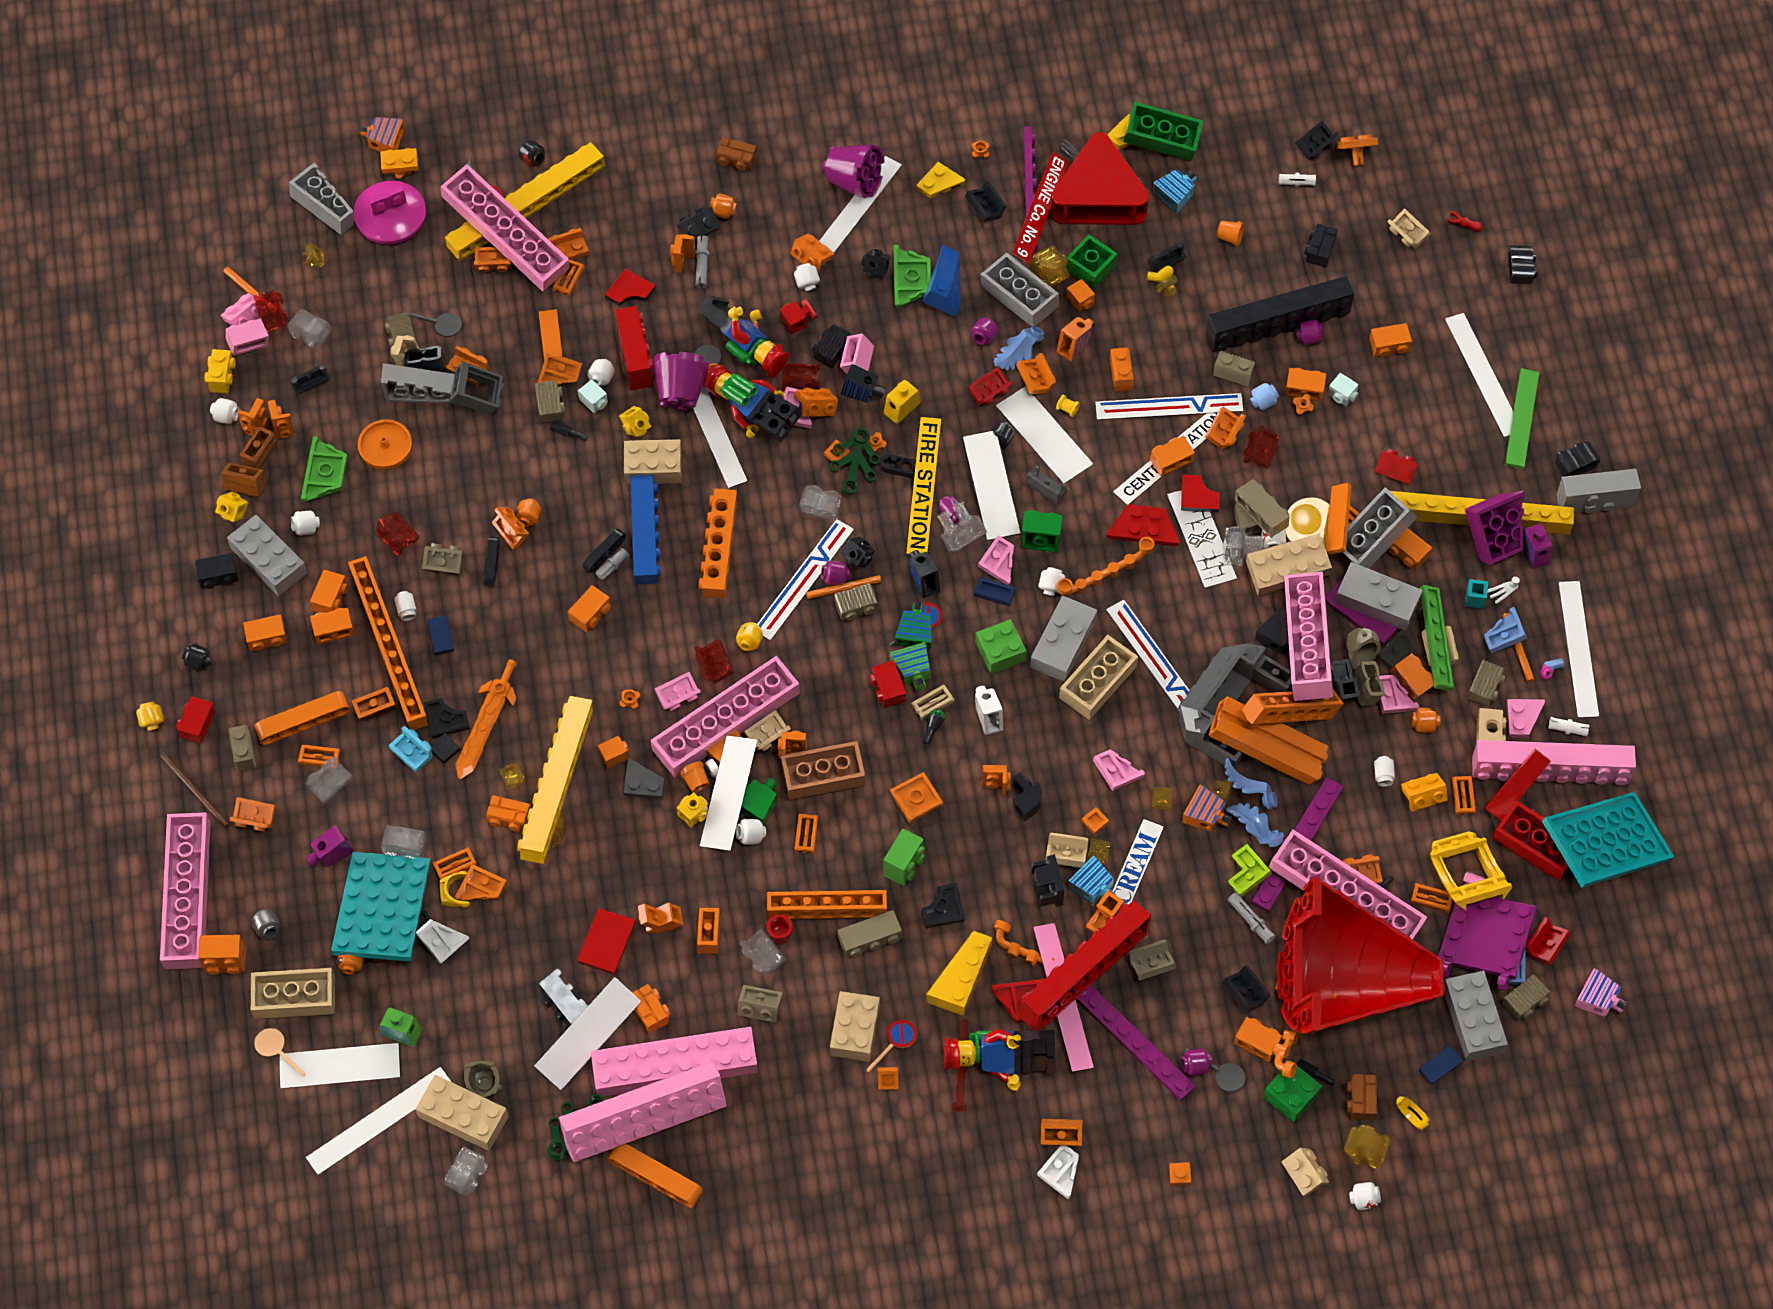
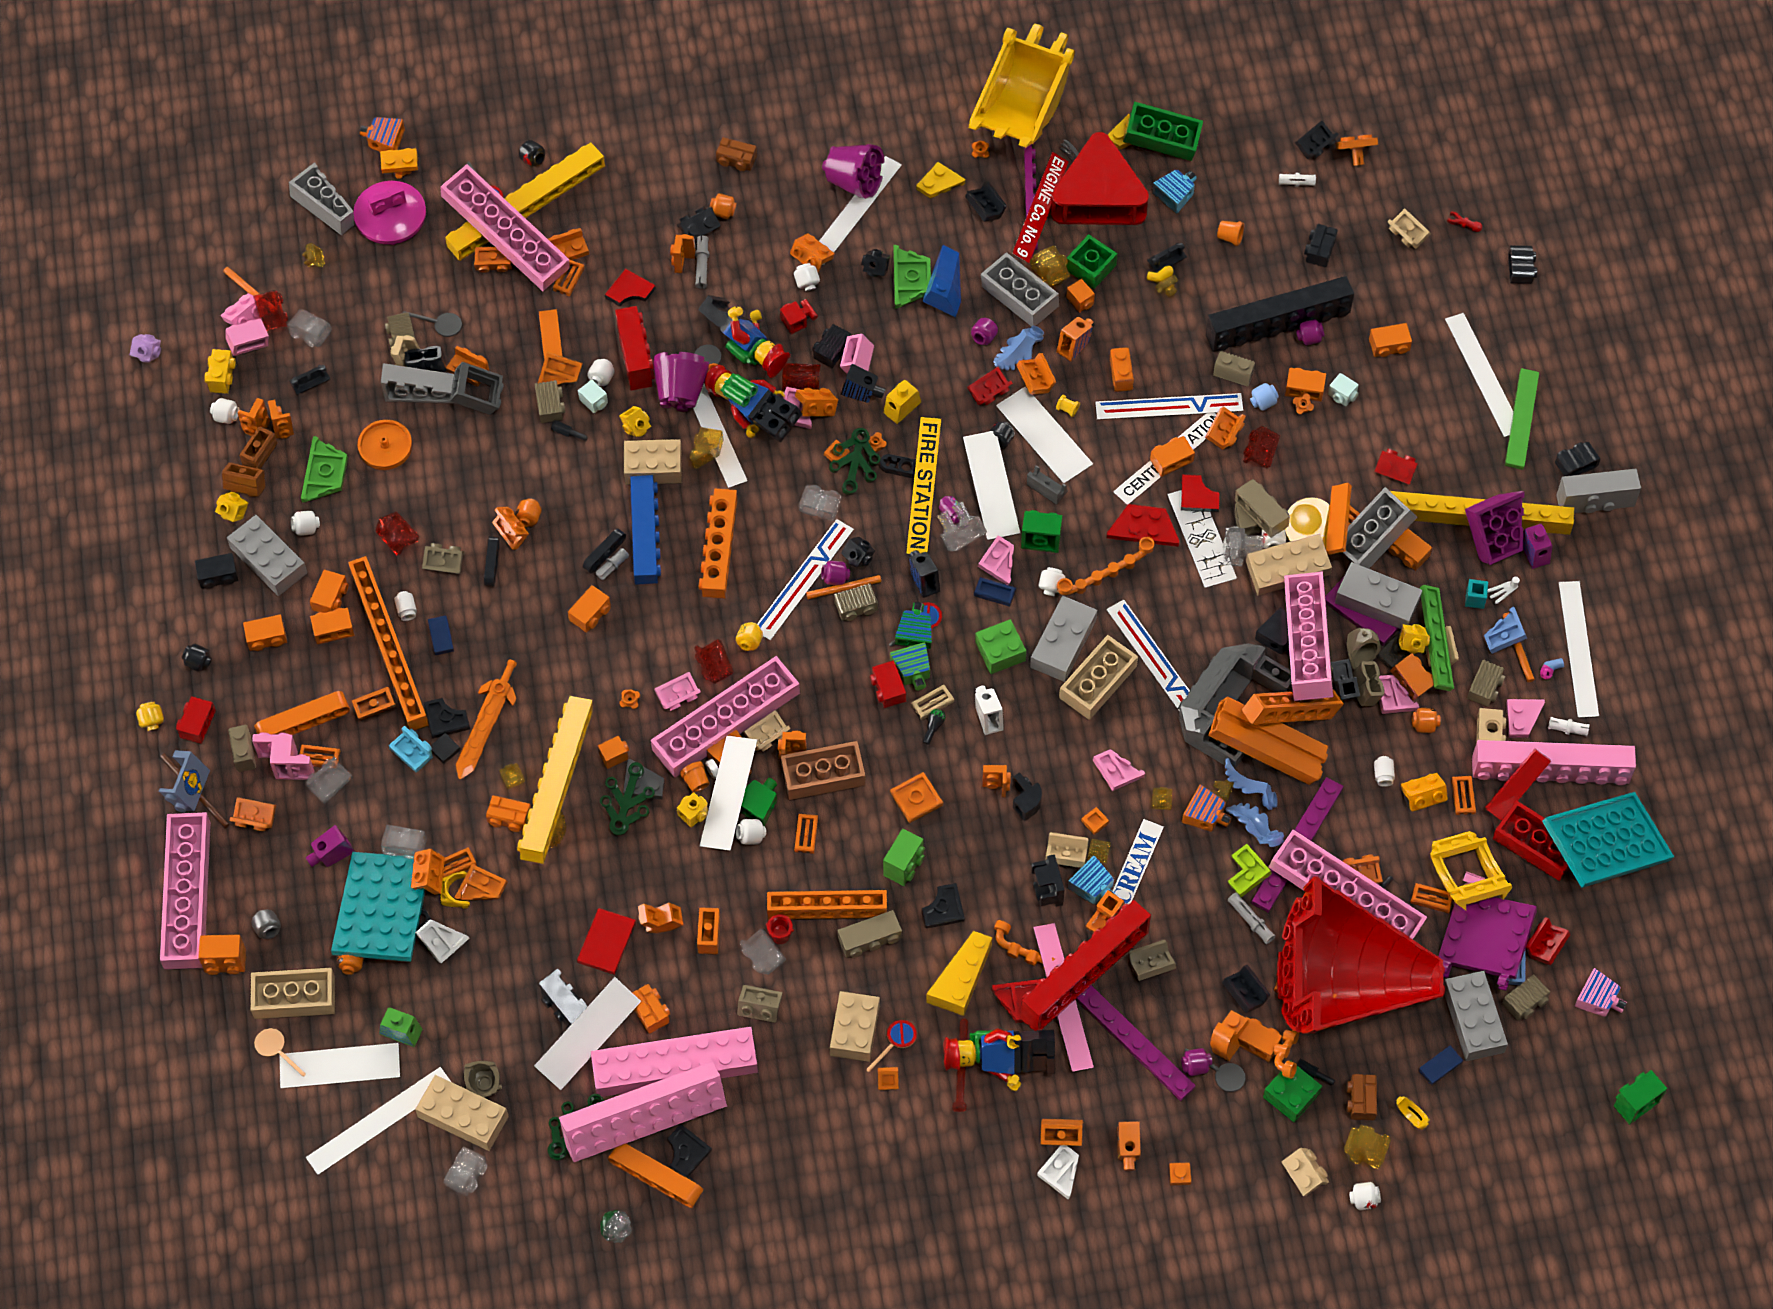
none -> lavender brick [130,334,161,362]
none -> sand blue panel [159,750,210,812]
none -> bright pink bracket [252,733,315,780]
none -> orange bracket [411,849,445,895]
none -> dark green plant [600,762,655,835]
none -> clear piece [600,1209,632,1243]
none -> black tile [667,1124,712,1178]
none -> clear yellow slope [690,427,724,469]
none -> yellow piece [968,23,1075,147]
none -> orange torso [1117,1122,1140,1171]
none -> orange brick [1210,1010,1249,1061]
none -> yellow brick [1398,624,1430,653]
none -> green brick [1614,1070,1668,1125]

